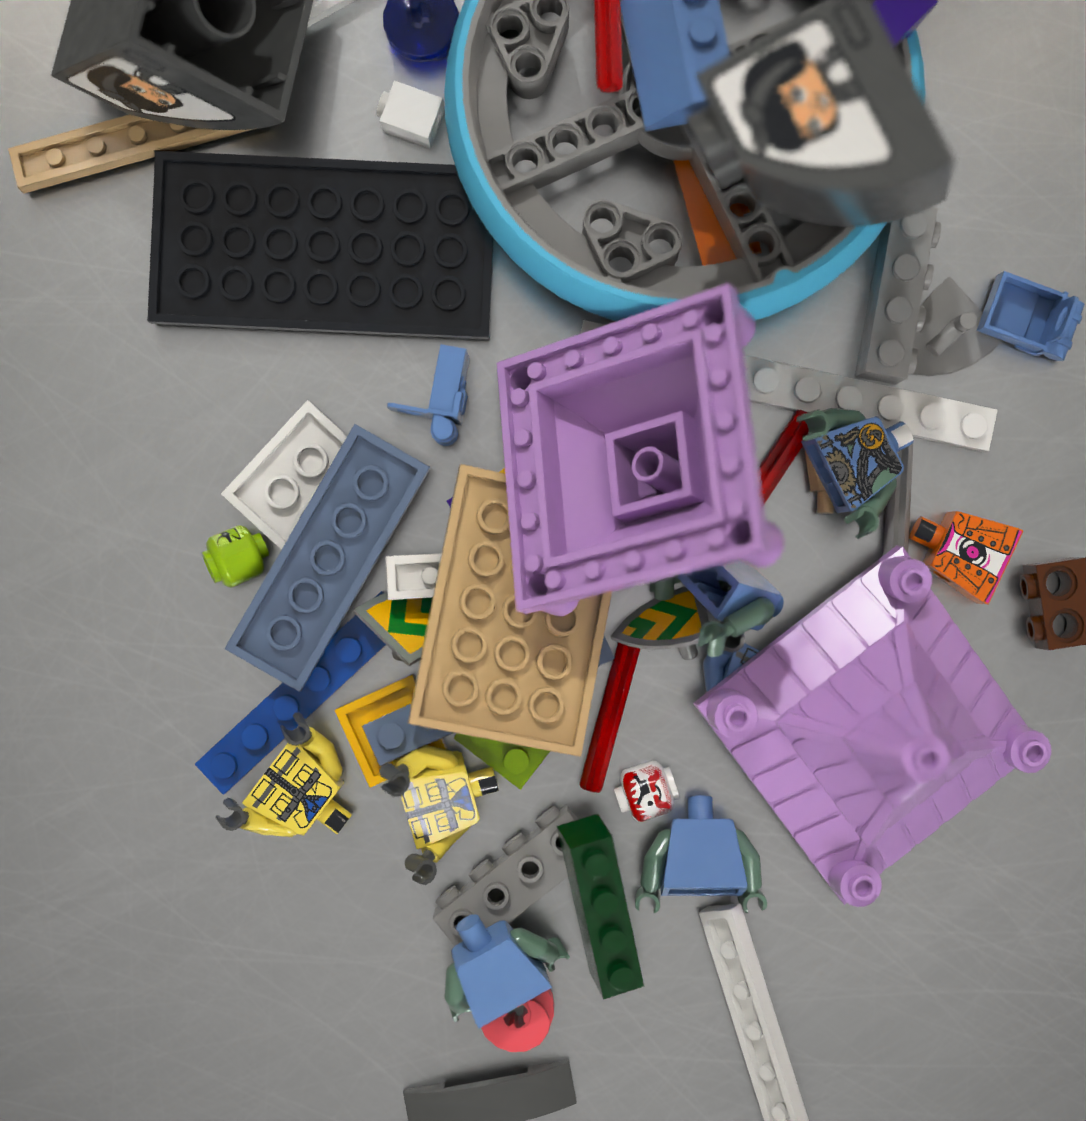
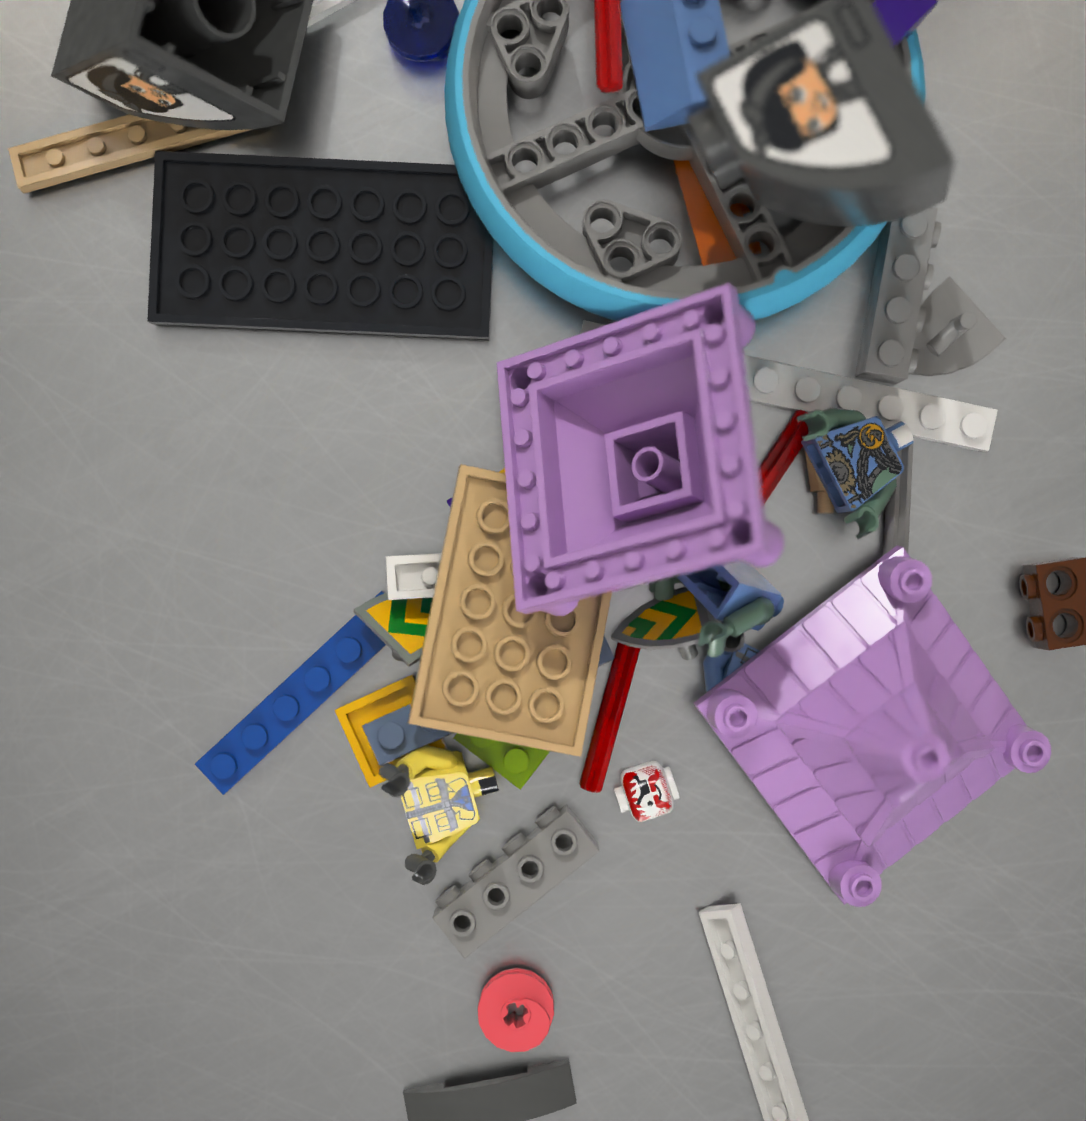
lime head [201,525,269,588] -> none
torso [215,712,352,837] -> none
white plate [221,400,347,550] -> none
sand blue plate [224,424,431,692] -> none
white brick [376,80,445,149] -> none
medium blue piece [387,344,470,446] -> none
medium blue torso [444,914,570,1028] -> none
dark green brick [557,813,644,1000] -> none
medium blue torso [635,795,767,913] -> none
torso [909,511,1023,605] -> none
medium blue piece [976,271,1085,361] -> none

